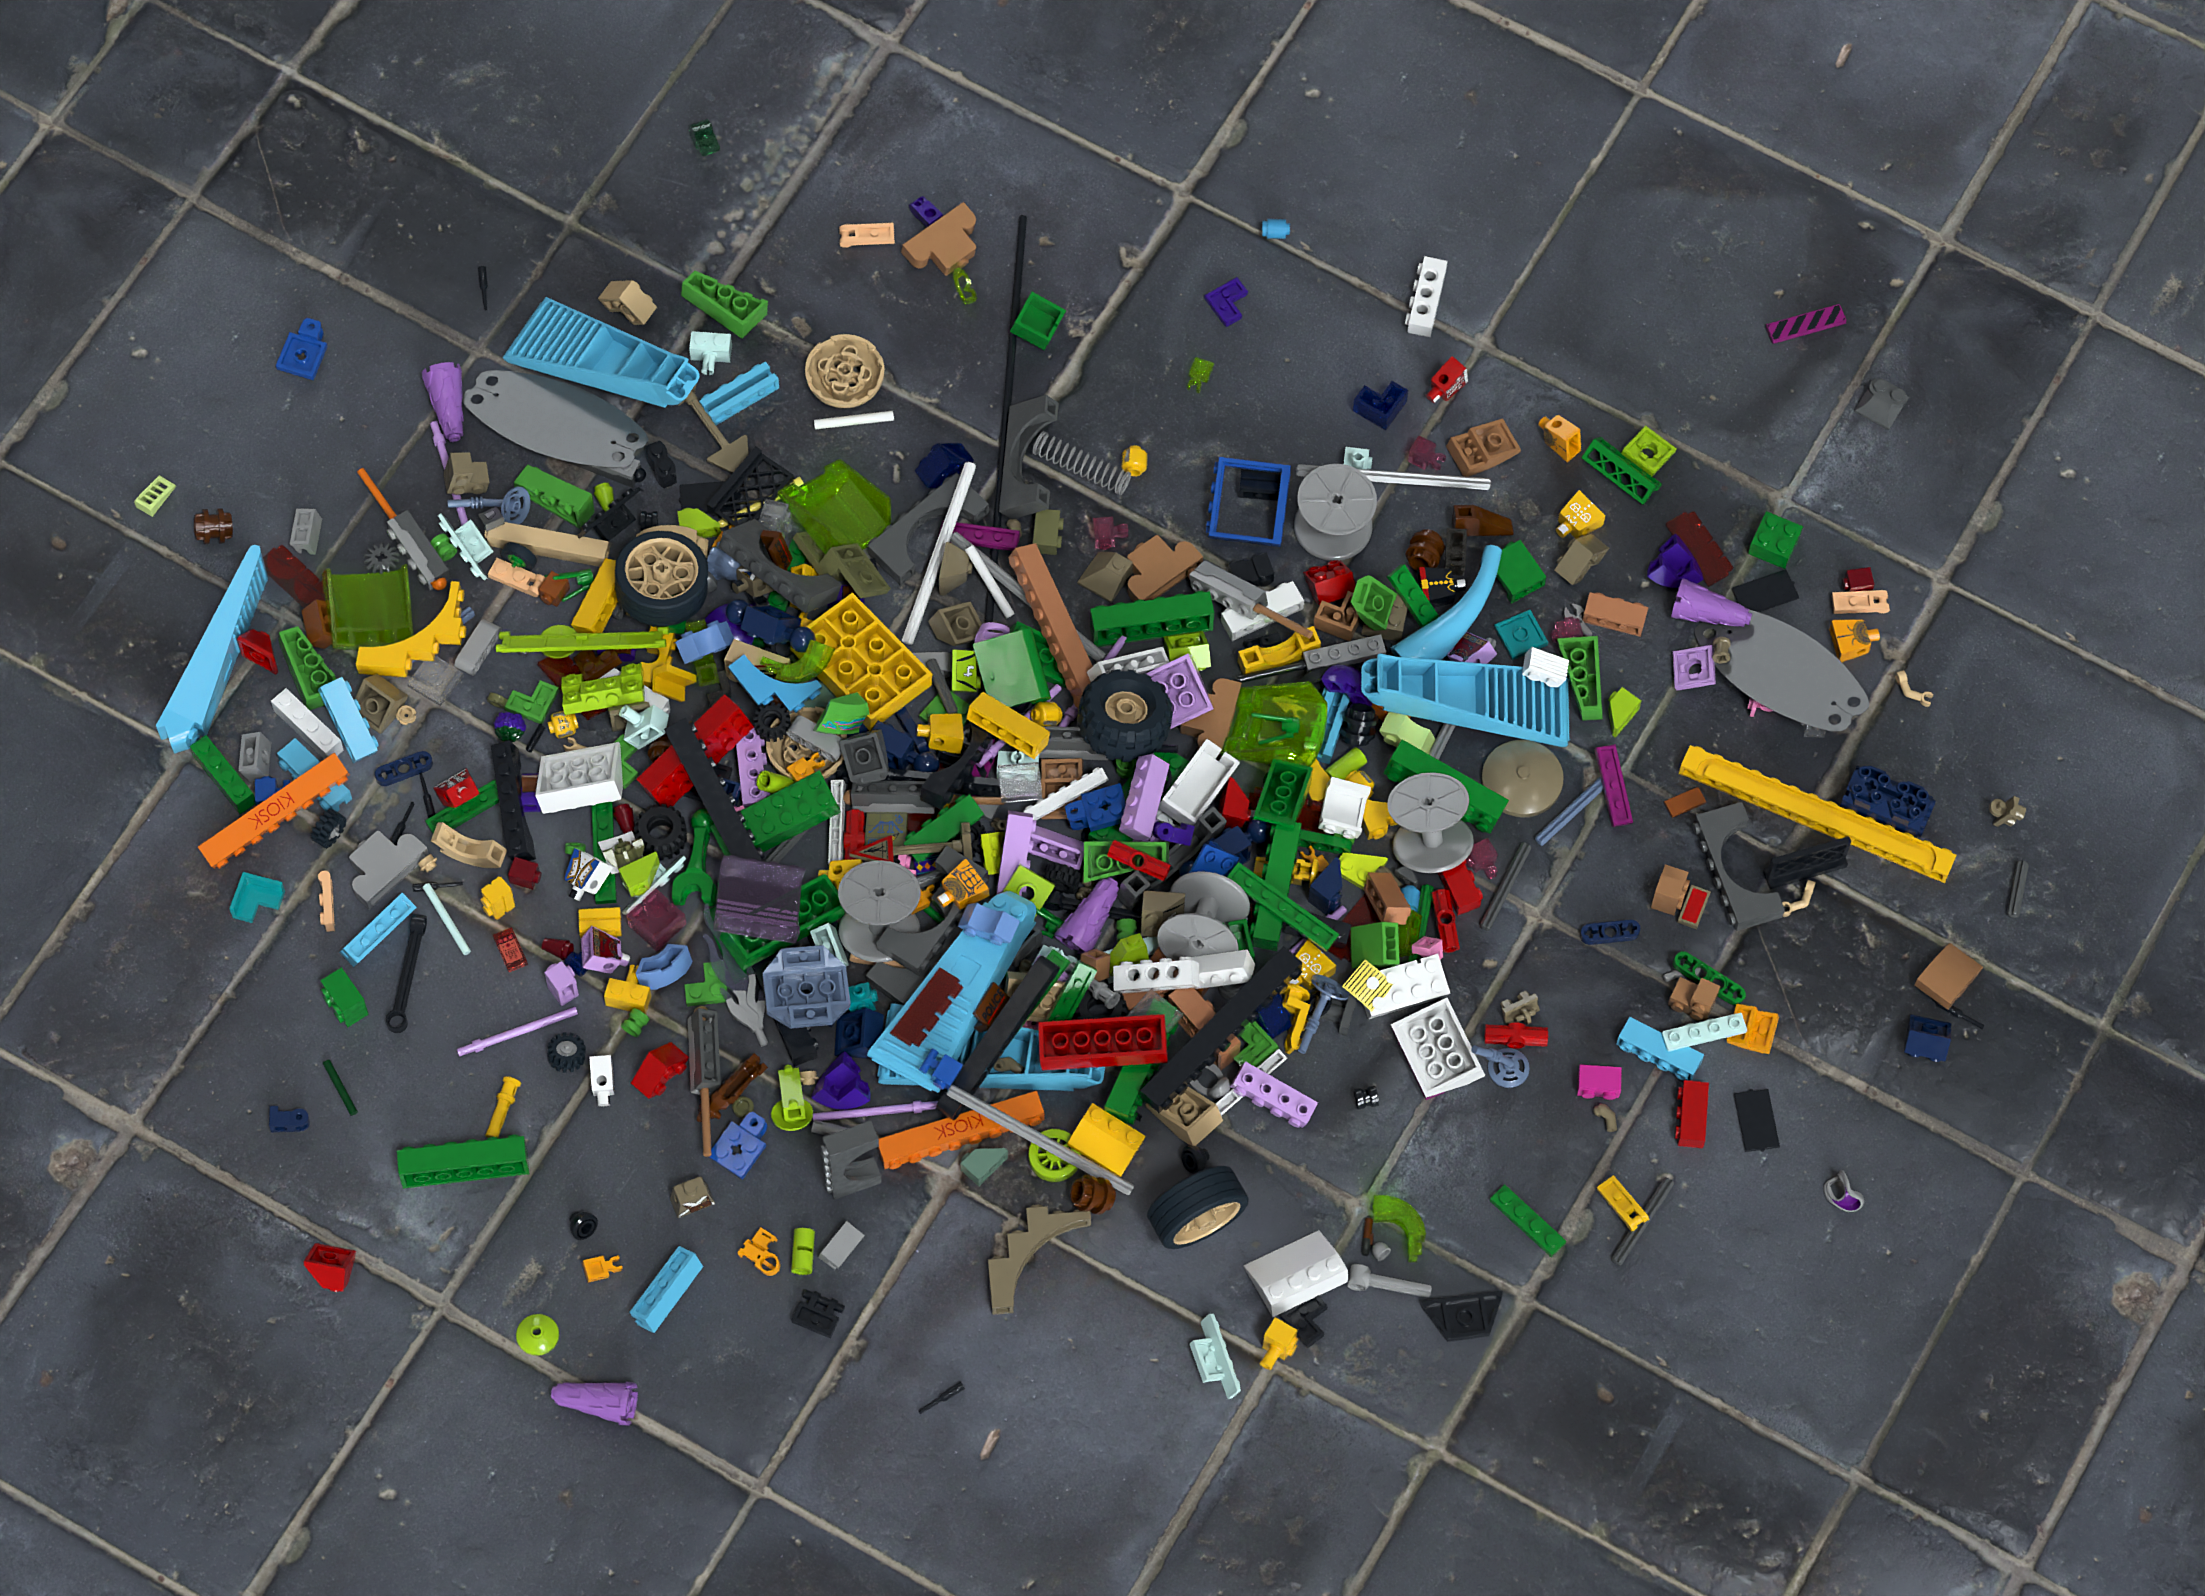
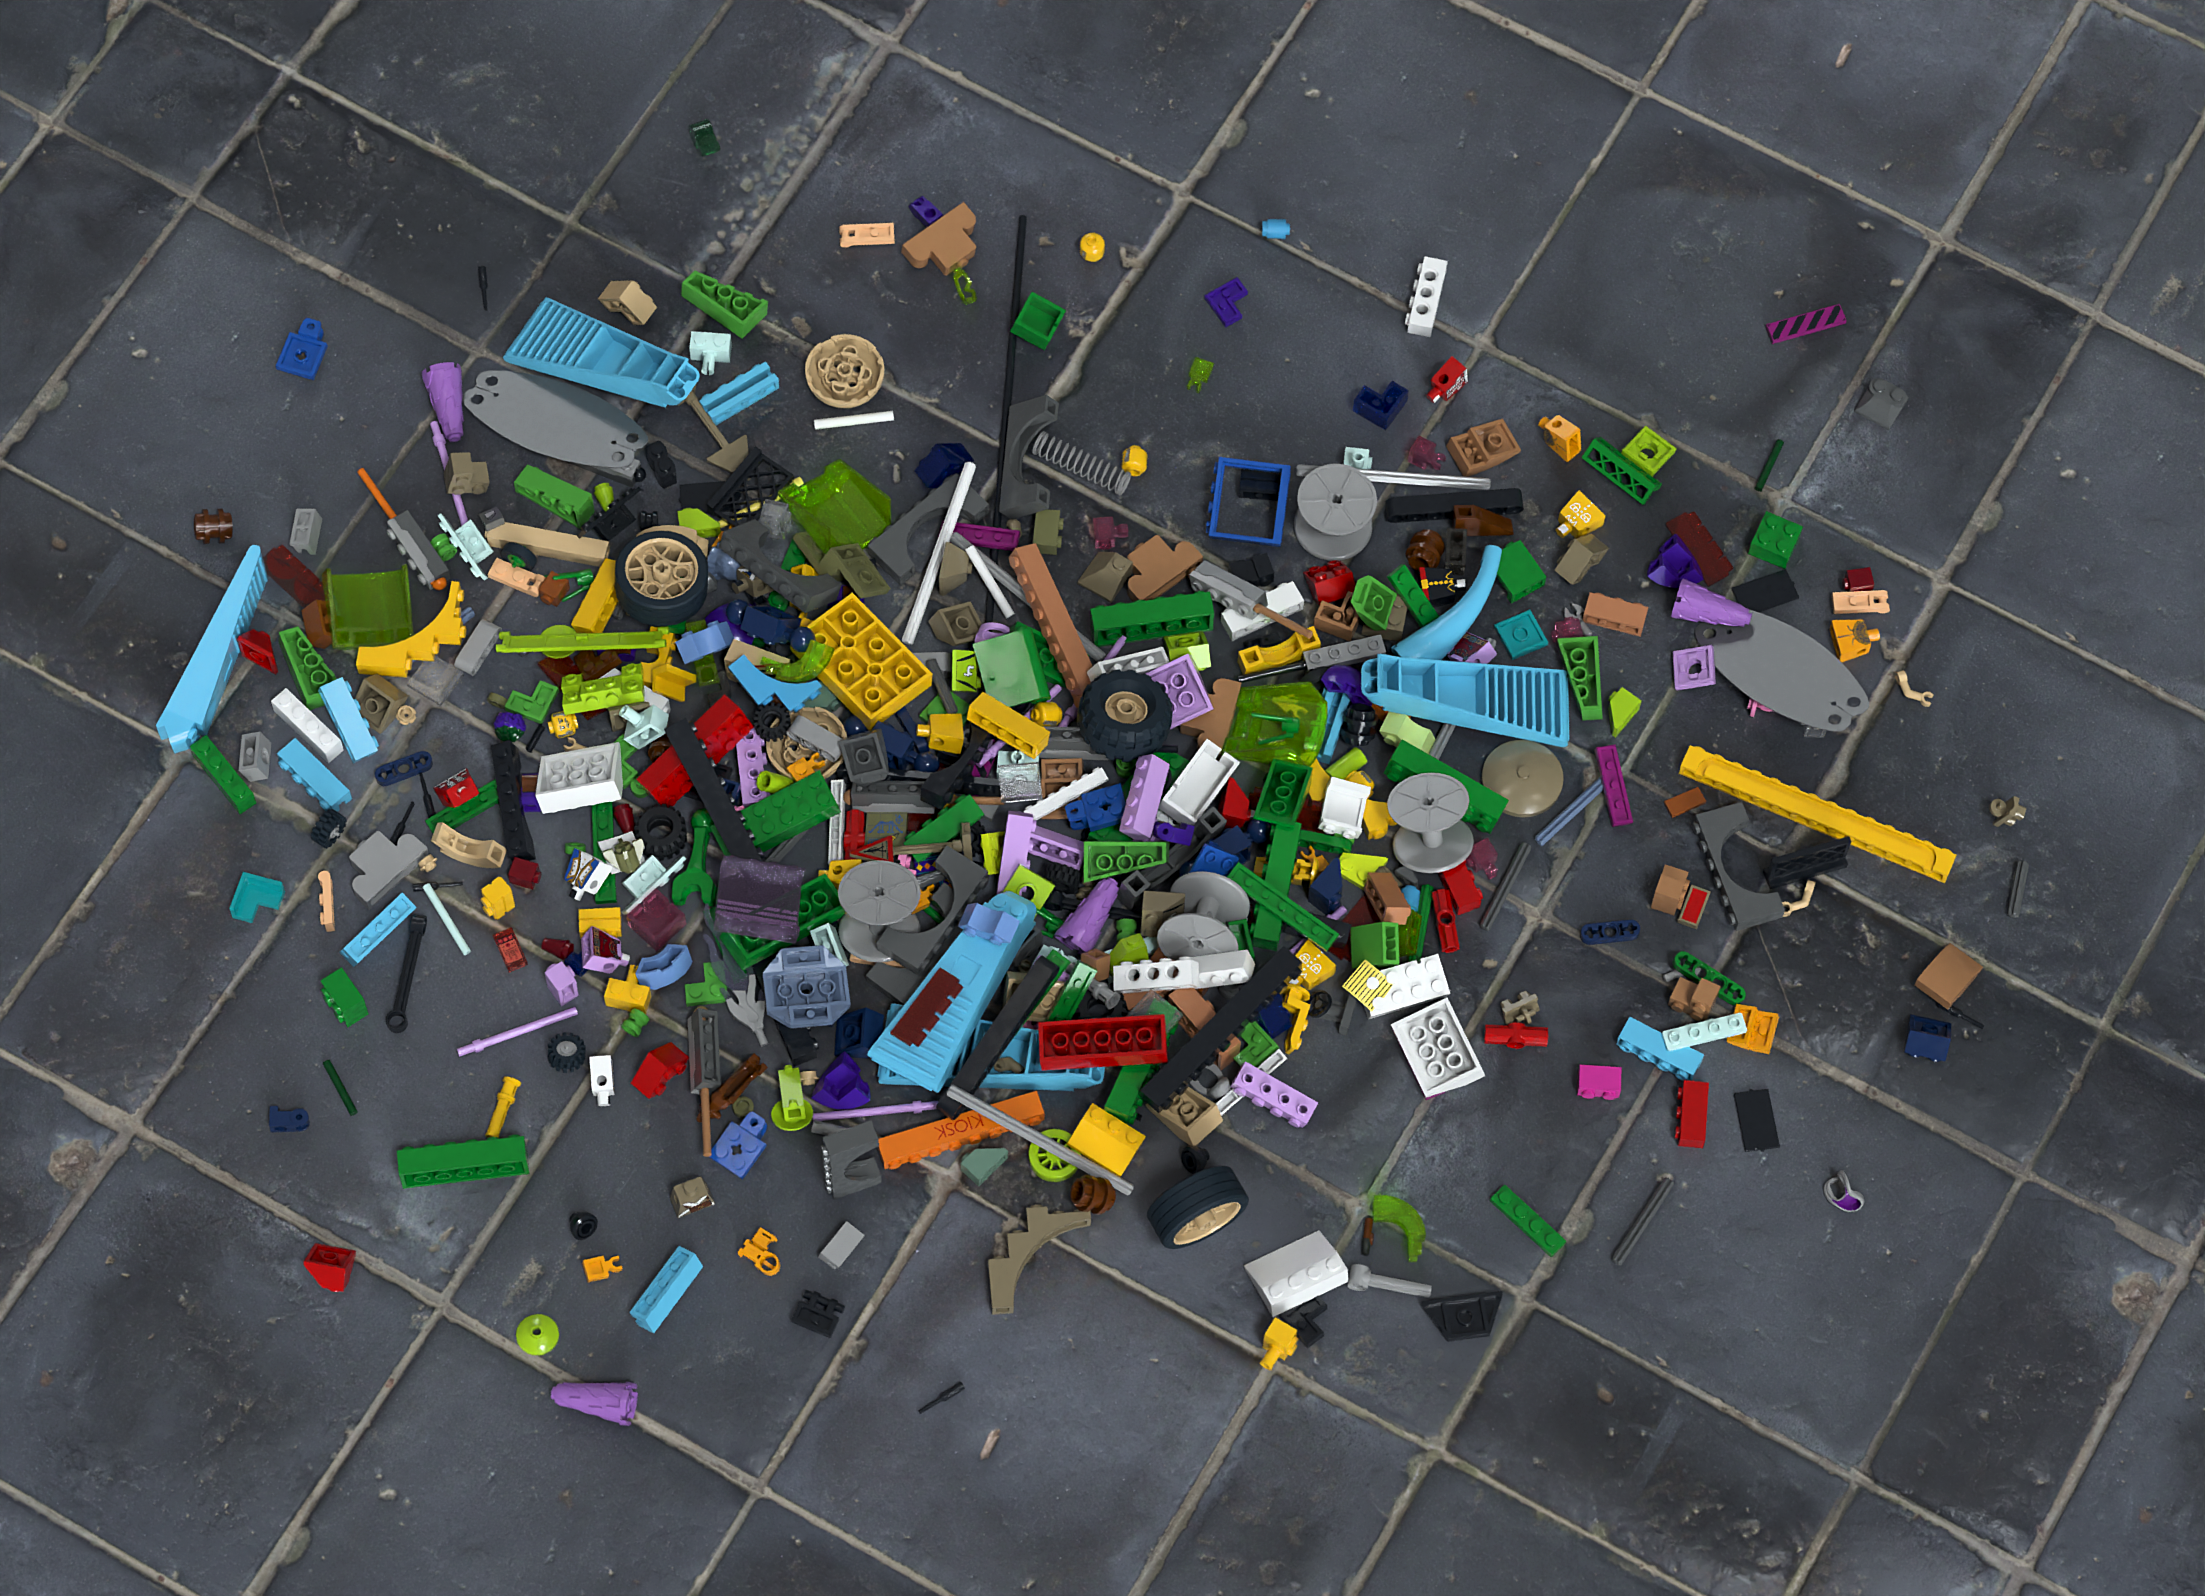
yellowish green slope [134,476,176,517] -> none
orange brick [198,753,350,869] -> none
blue brick [255,776,291,806] -> none
dark grey gear [364,542,400,574] -> none
sand blue dish [448,486,531,525] -> none
lime slope [619,851,660,897] -> none
reddish brown panel [760,530,793,571] -> none
lime pin [791,1228,815,1275] -> none
bright green slope [813,692,870,735] -> none
teal brick [849,982,878,1012] -> none
blue brick [919,1048,963,1090] -> none
light orange torso [937,859,990,909] -> none
reddish brown panel [972,982,1010,1033] -> none
dark tan arm [991,817,1007,832] -> none
red piece [1107,840,1171,881] -> none
light aqua bracket [1189,1313,1241,1399] -> none
sand blue dish [1298,974,1349,1054] -> none
black wheel [1354,1086,1379,1110] -> none
light grey hinge [1372,1242,1391,1261] -> none
bright pink bracket [1412,936,1443,959] -> none
sand blue dish [1471,1045,1529,1088] -> none
white brick [1522,647,1569,687] -> none
dark tan arm [1593,1103,1617,1132] -> none
yellow plate [1597,1175,1649,1232] -> none
dark tan bush [1712,637,1731,664] -> none
dark blue brick [1840,766,1936,837] -> none
none -> bright green tile [630,776,648,798]
none -> yellow head [1080,233,1105,262]
none -> black beam [1385,488,1524,523]
none -> dark green bar [1755,439,1784,492]

